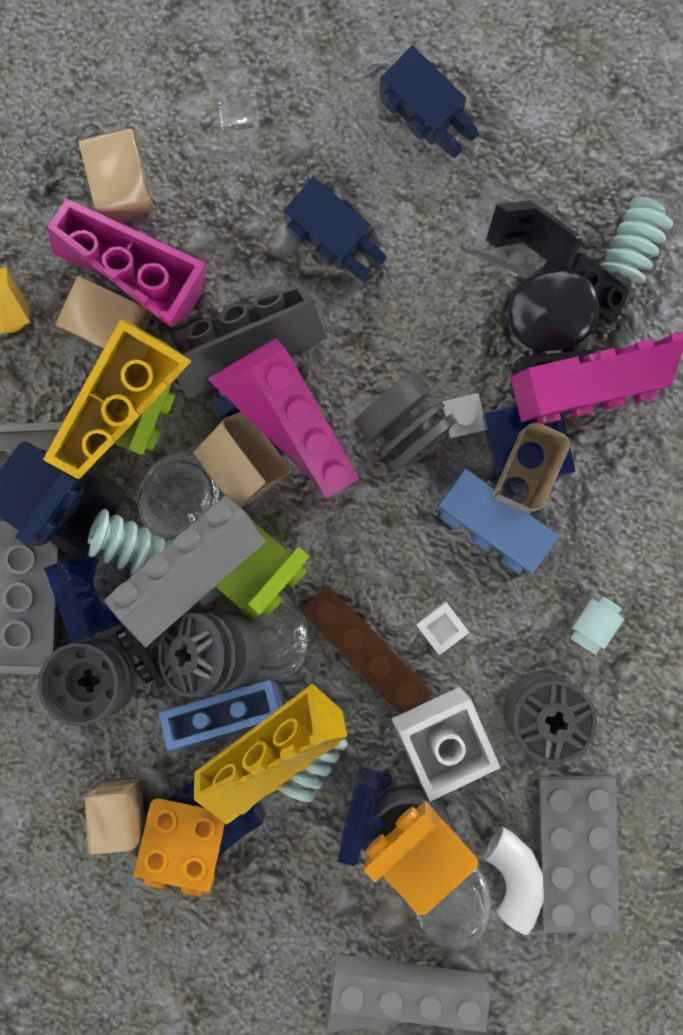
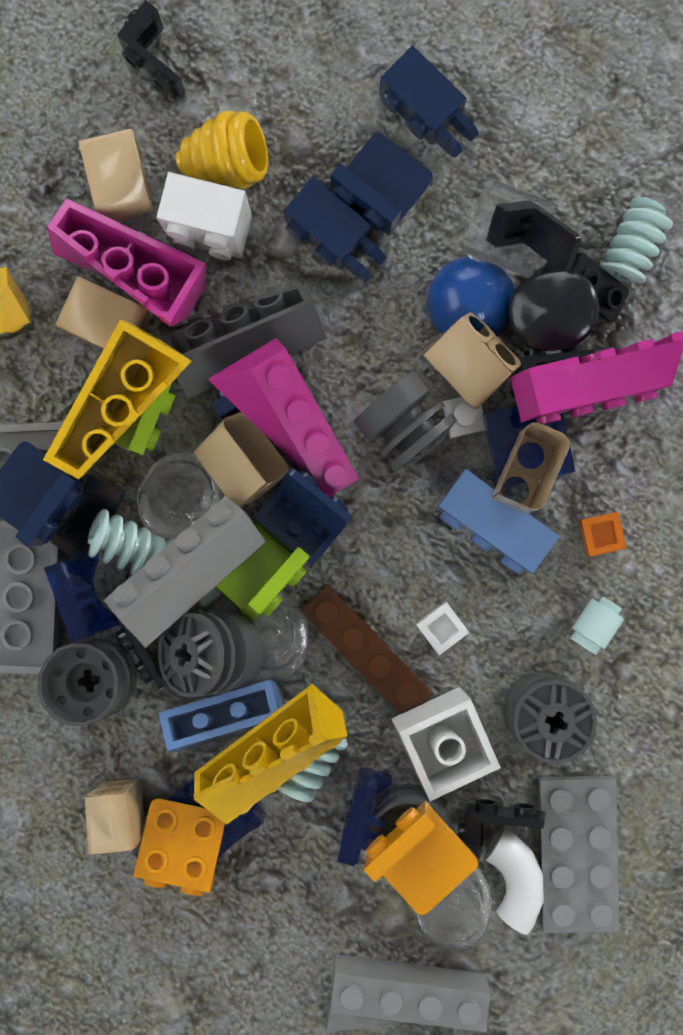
none -> black bracket [117,0,186,98]
none -> white brick [156,172,252,260]
none -> yellow piece [176,110,269,190]
none -> dark blue bracket [253,468,352,568]
none -> dark blue bracket [330,133,433,236]
none -> tan piece [422,312,521,408]
none -> blue piece [427,256,515,337]
none -> black bracket [458,799,546,861]
none -> orange plate [578,512,627,557]

